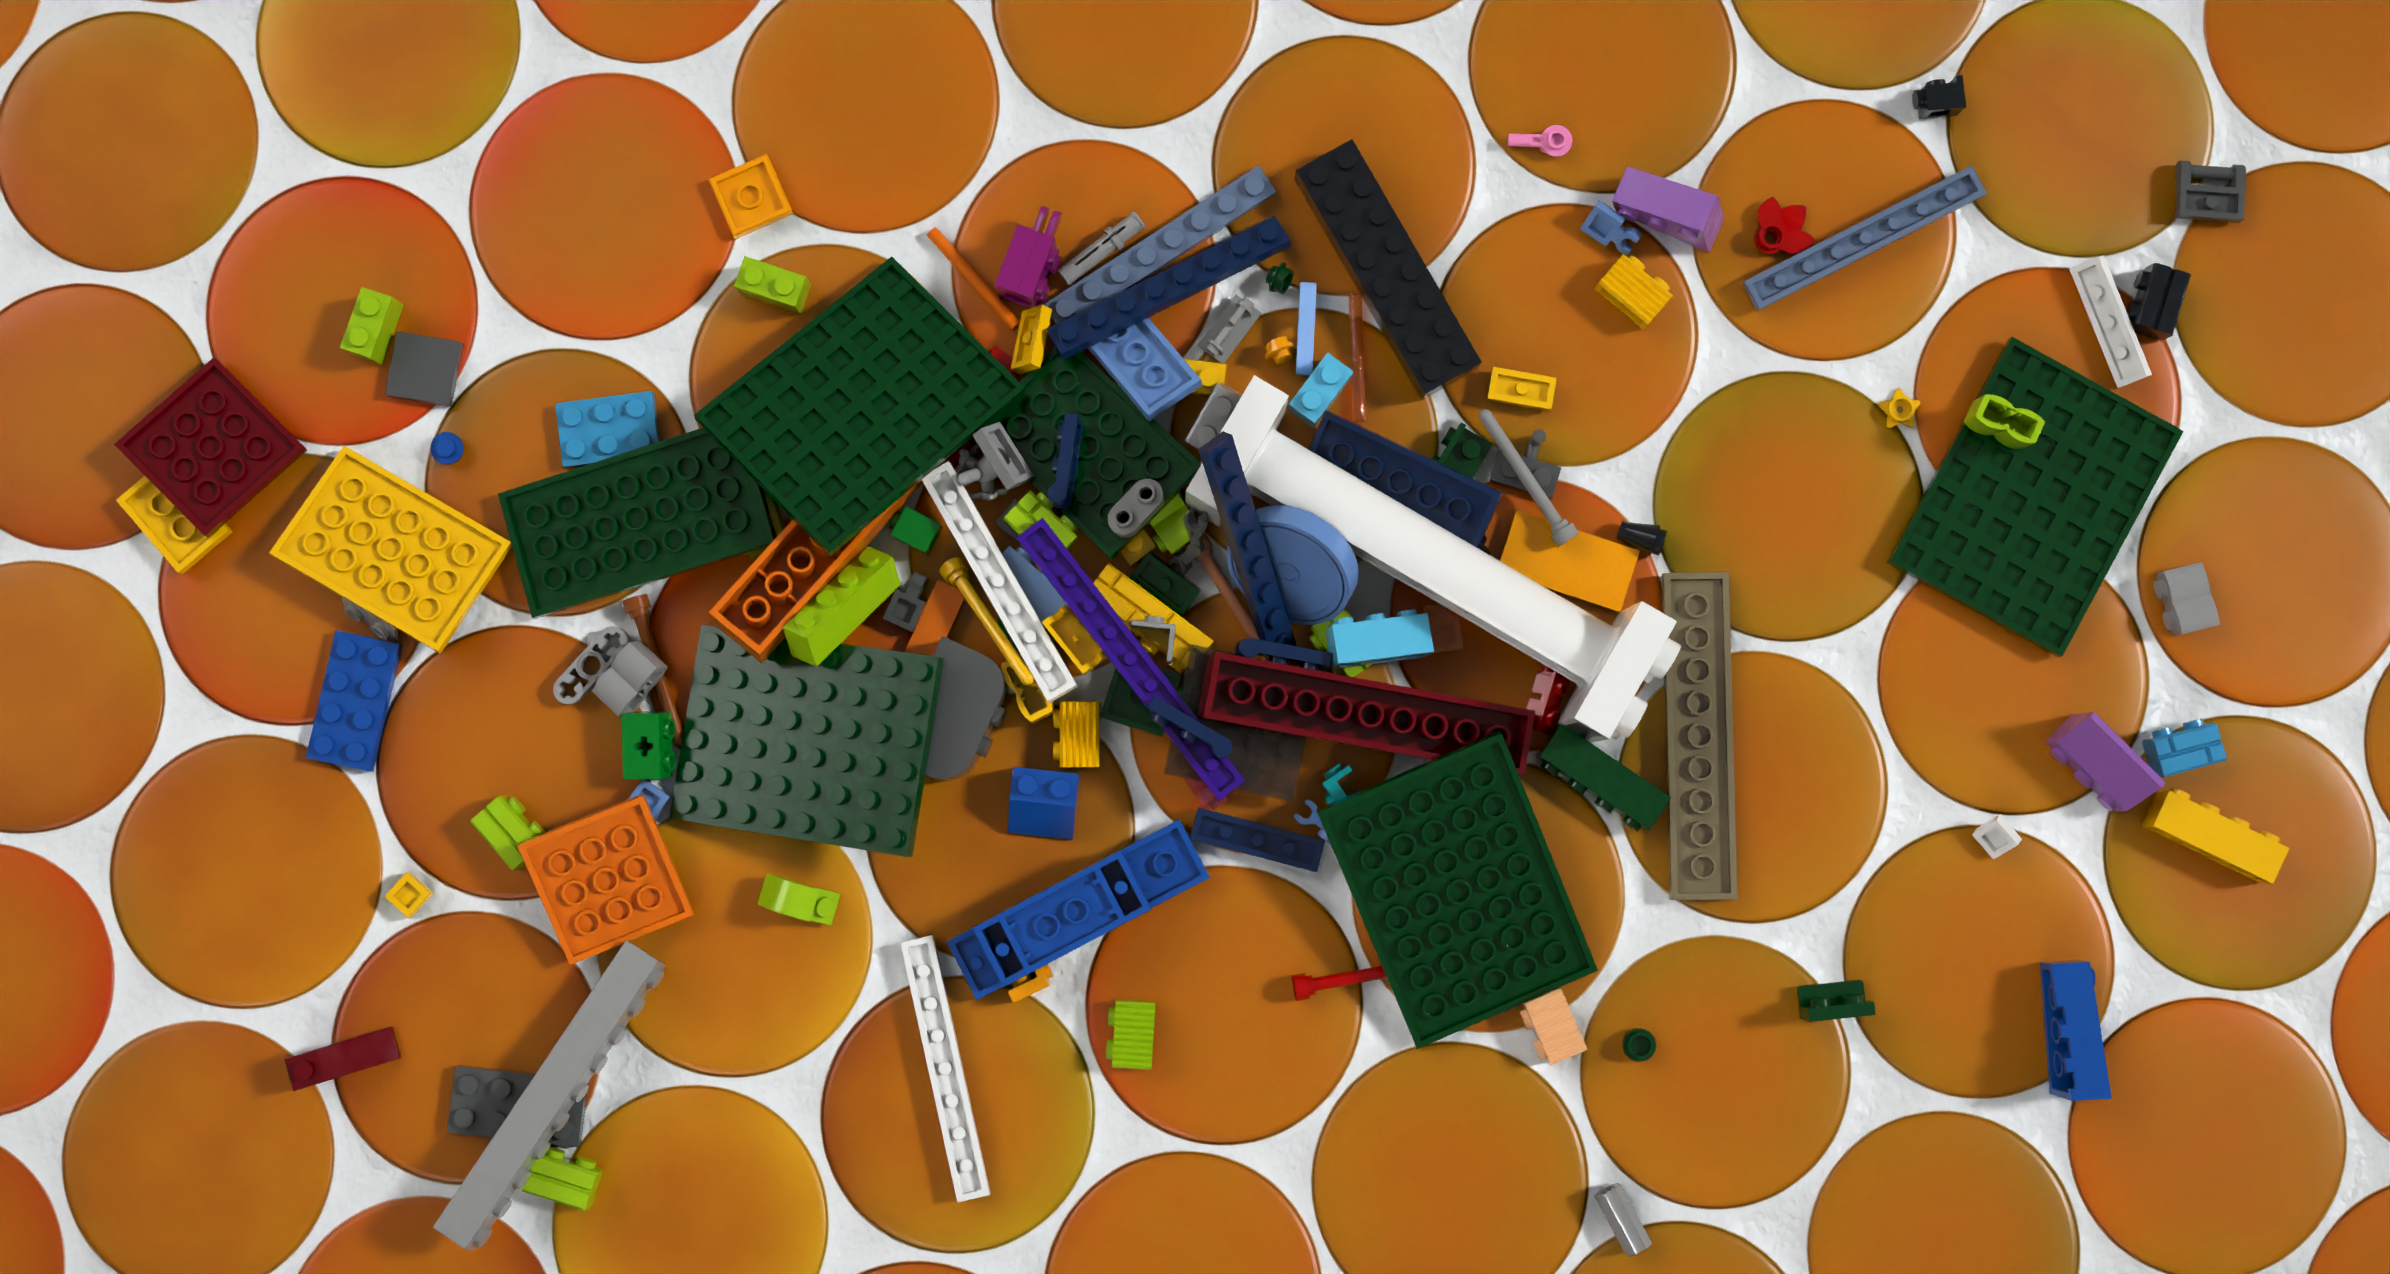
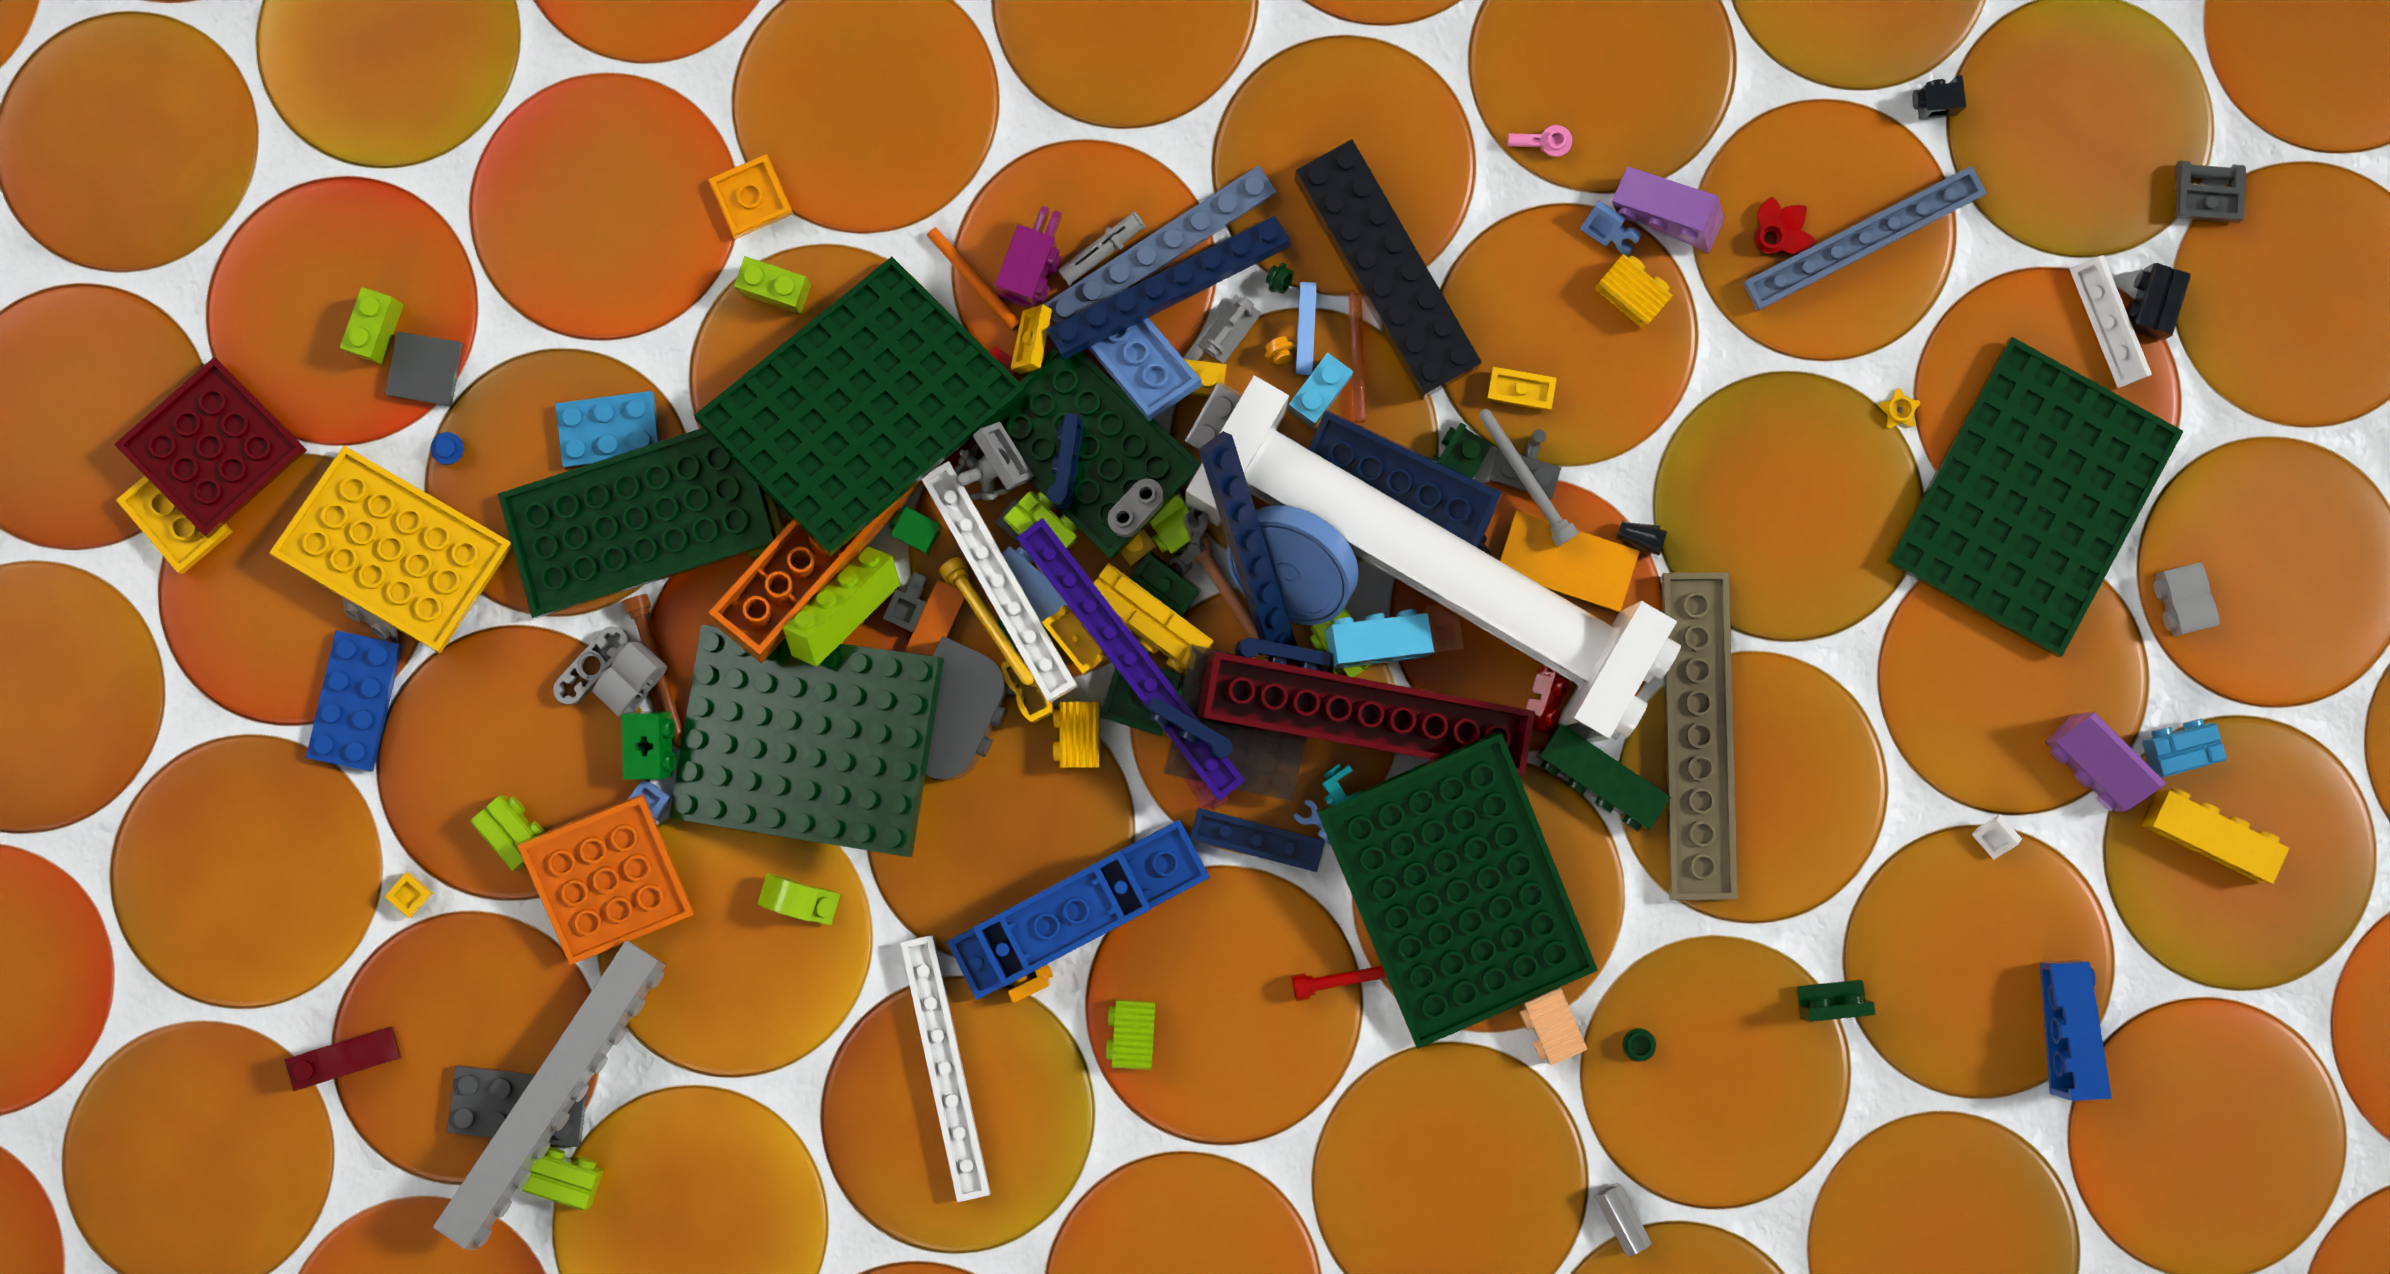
blue slope [1008,767,1080,840] -> none
light grey bracket [1130,616,1175,664] -> none
lime brick [1964,394,2045,449] -> none

